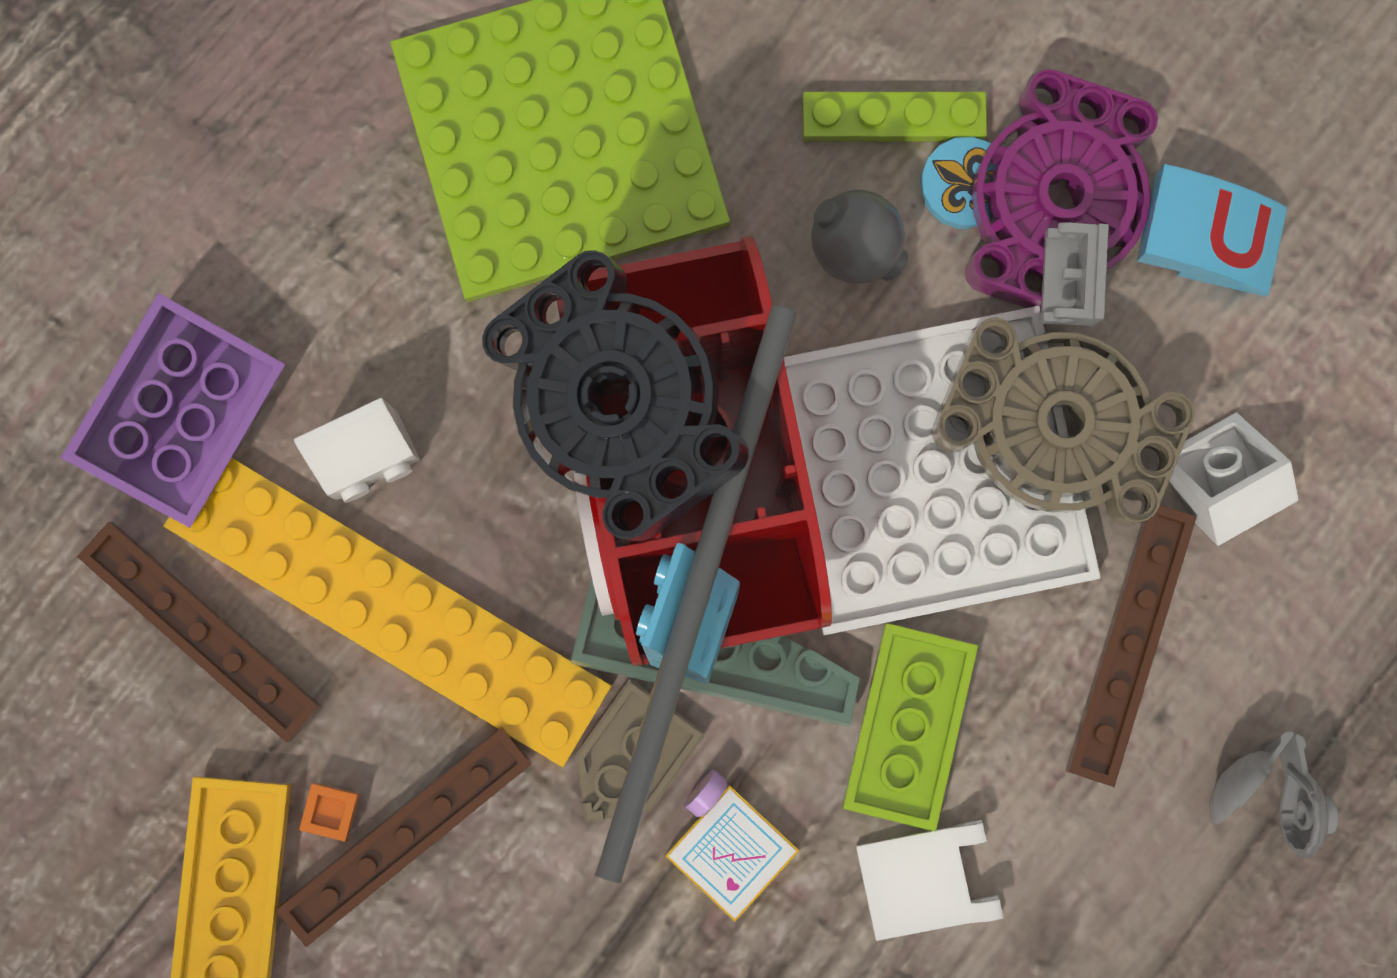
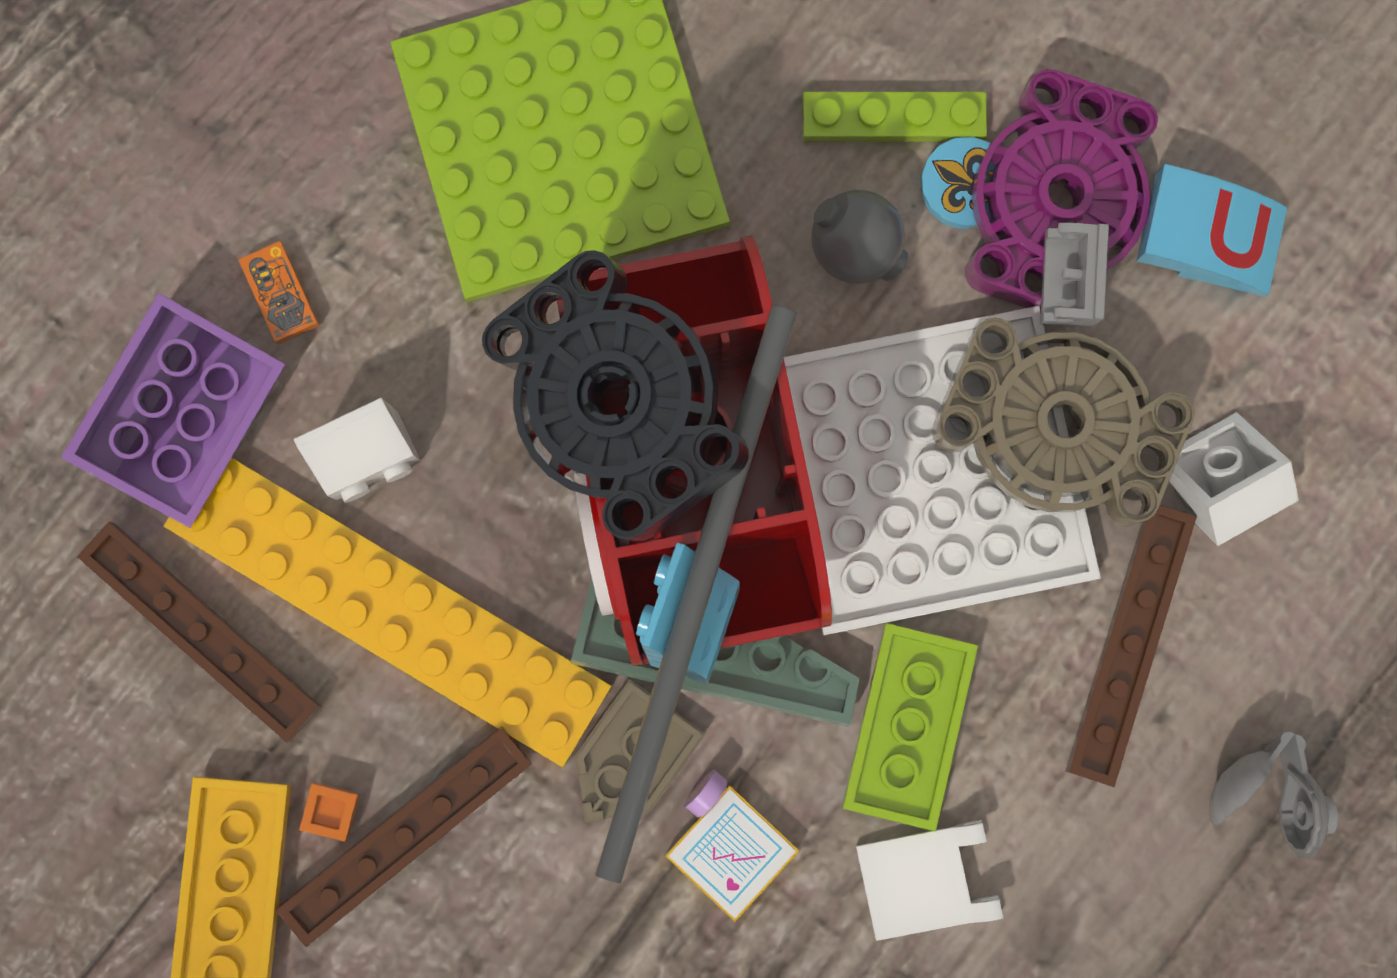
none -> tile [238,241,320,345]

